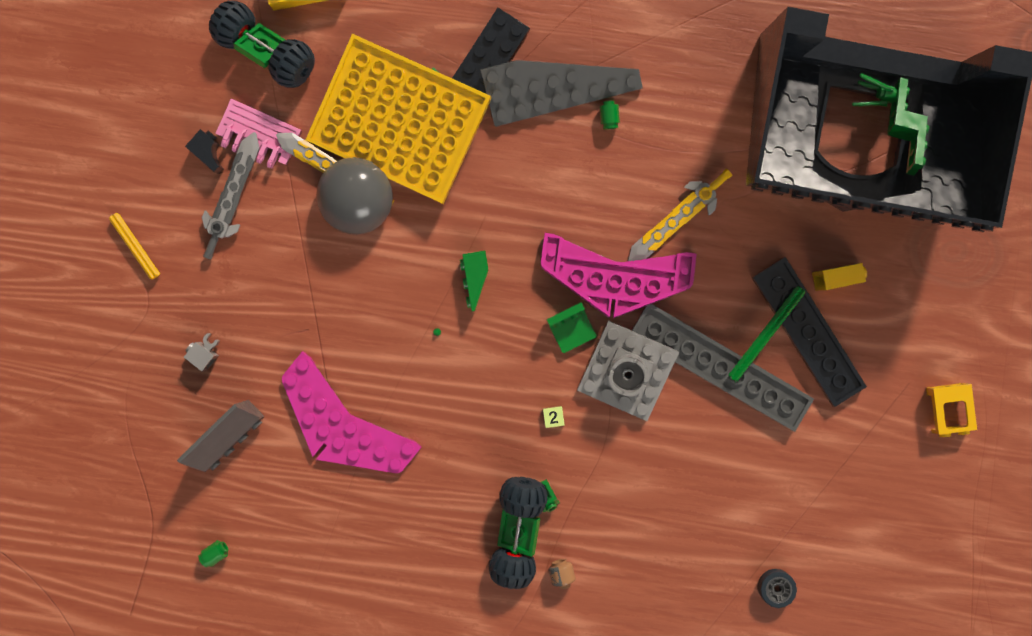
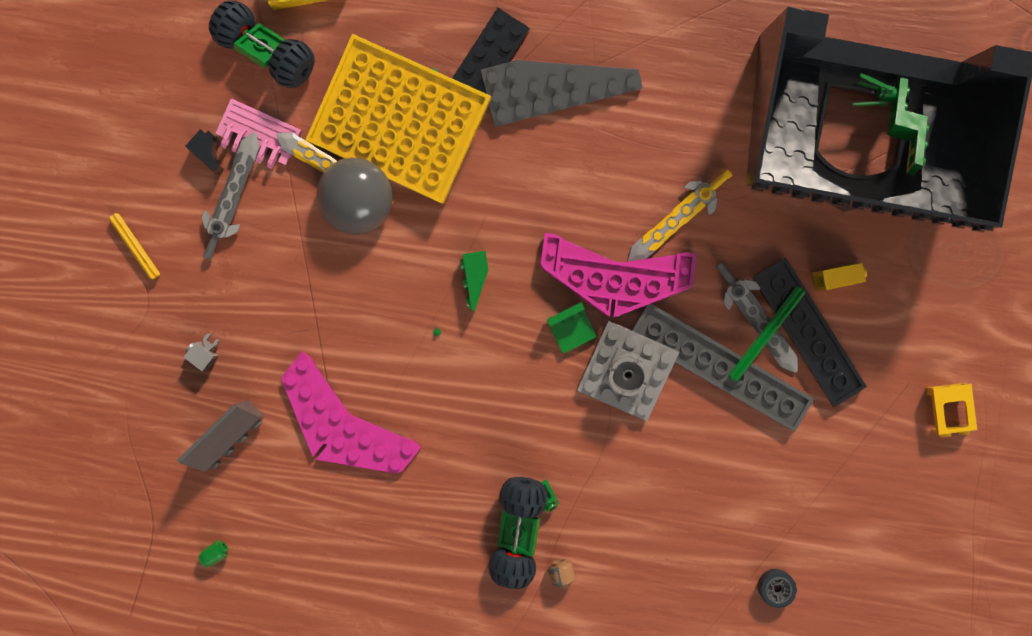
yellowish green tile [543,406,564,428] -> none
green brick [599,101,620,130] -> none
none -> sword [716,262,798,372]

